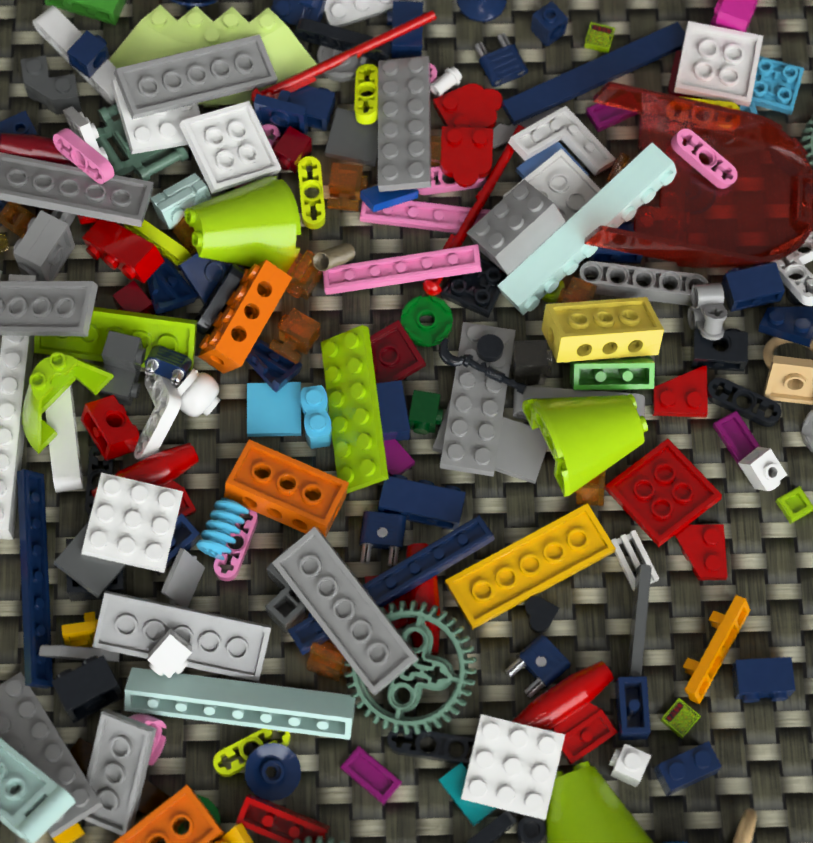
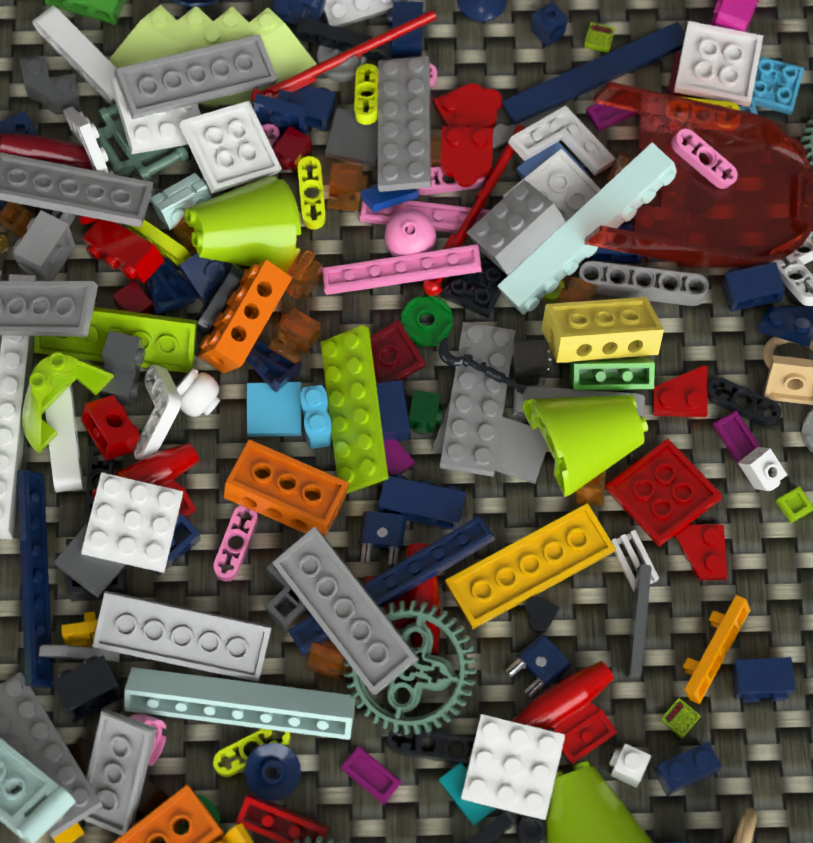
bright pink beam [53,128,114,184] -> none
dark blue brick [67,30,109,78] -> none
piece [145,345,192,386] -> none
white brick [148,628,192,678] -> none
light grey piece [161,548,205,608] -> none
medium azure piece [196,498,250,560] -> none
dark tan piece [313,243,355,271] -> none
white pin [430,67,462,97] -> none
dark blue piece [475,33,528,87] -> none
black tile [476,334,504,362] -> none
dark blue brick [615,676,651,740] -> none
light grey piece [688,283,728,340] -> none
black brick [690,329,748,372] -> none
none -> bright pink cylinder [384,210,437,257]

